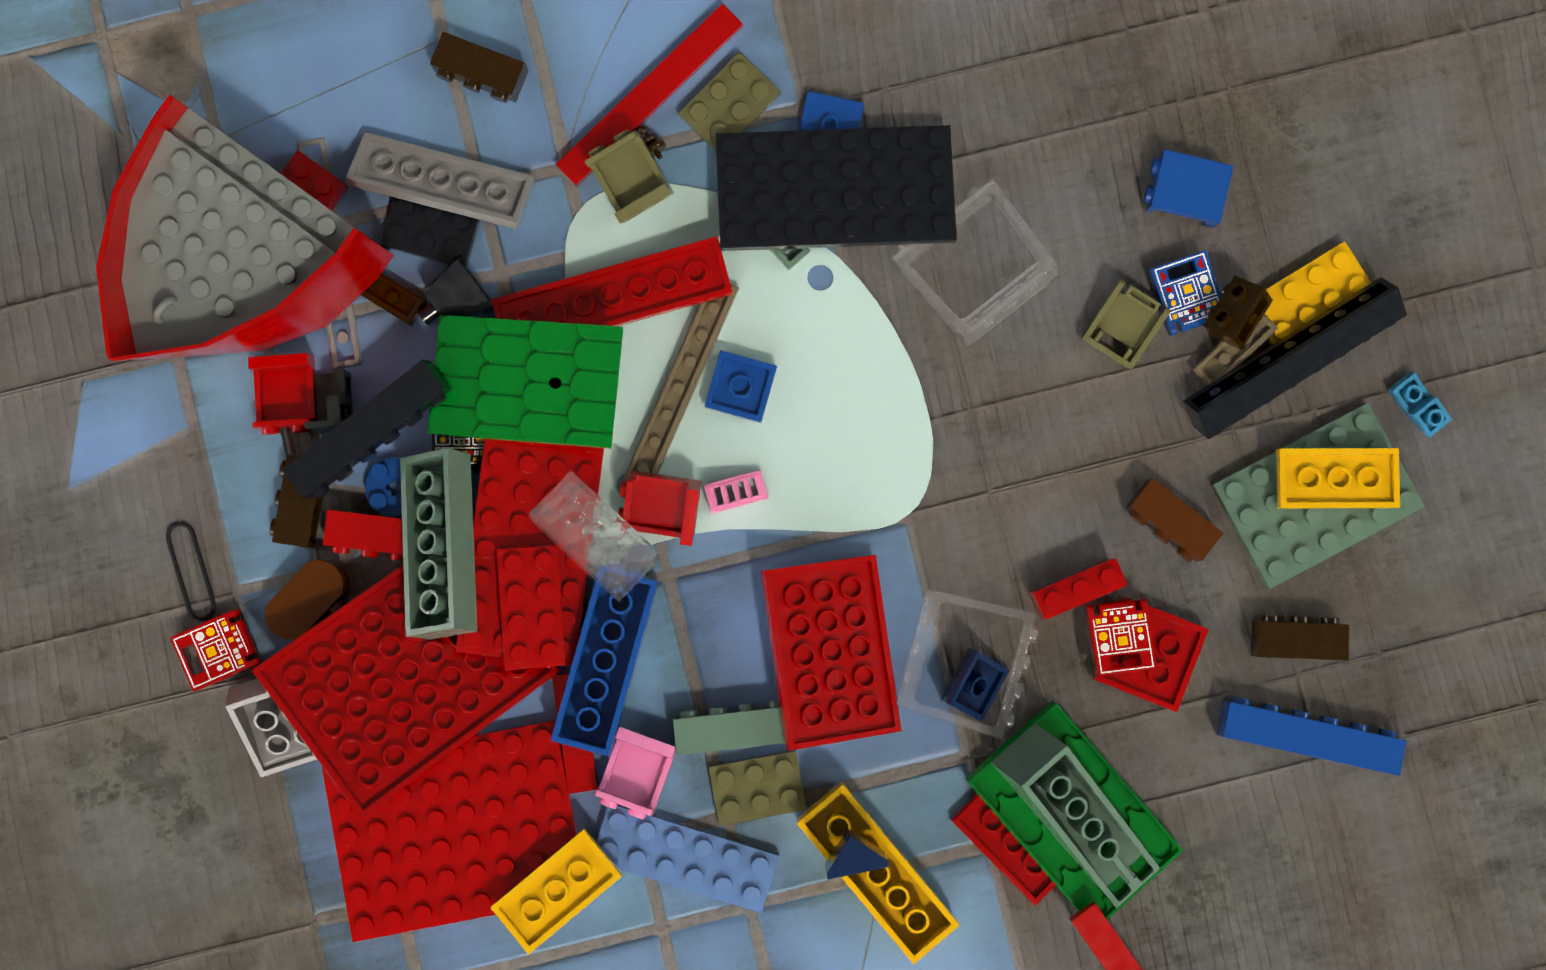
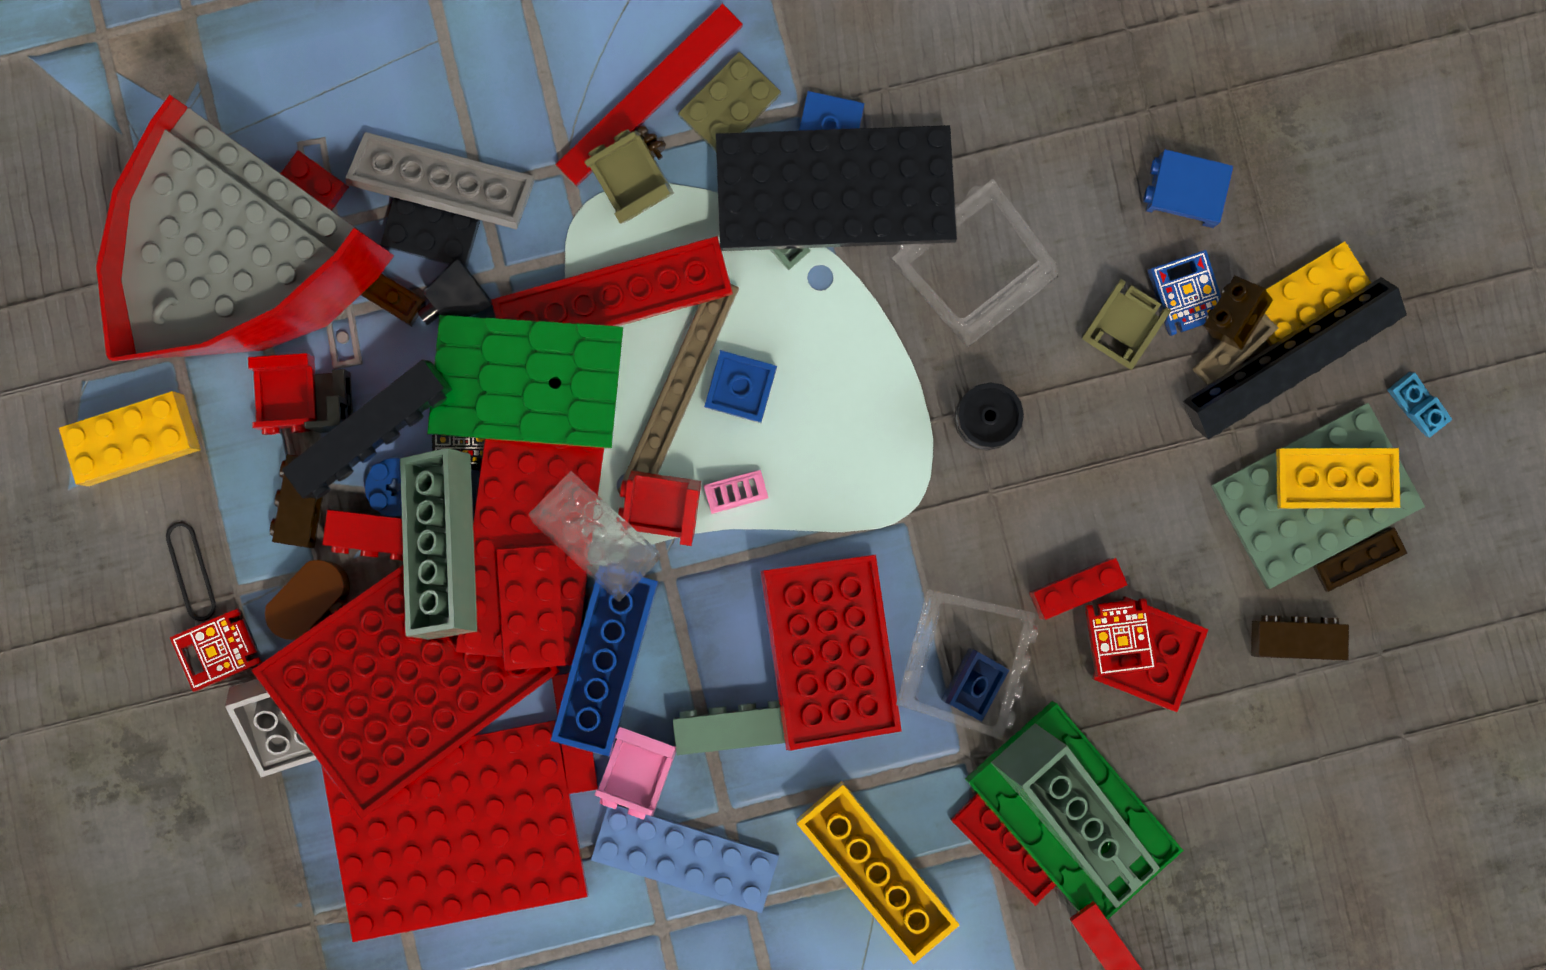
dark brown brick [430,32,529,103] -> none
yellow plate [490,828,623,955] -> none
olive plate [708,750,807,826] -> none
dark blue slope [825,828,889,880] -> none
reddish brown brick [1125,478,1224,563] -> none
blue brick [1216,696,1407,776] -> none
none -> yellow brick [59,391,201,486]
none -> black wheel [954,382,1024,451]
none -> dark brown tile [1313,527,1408,592]

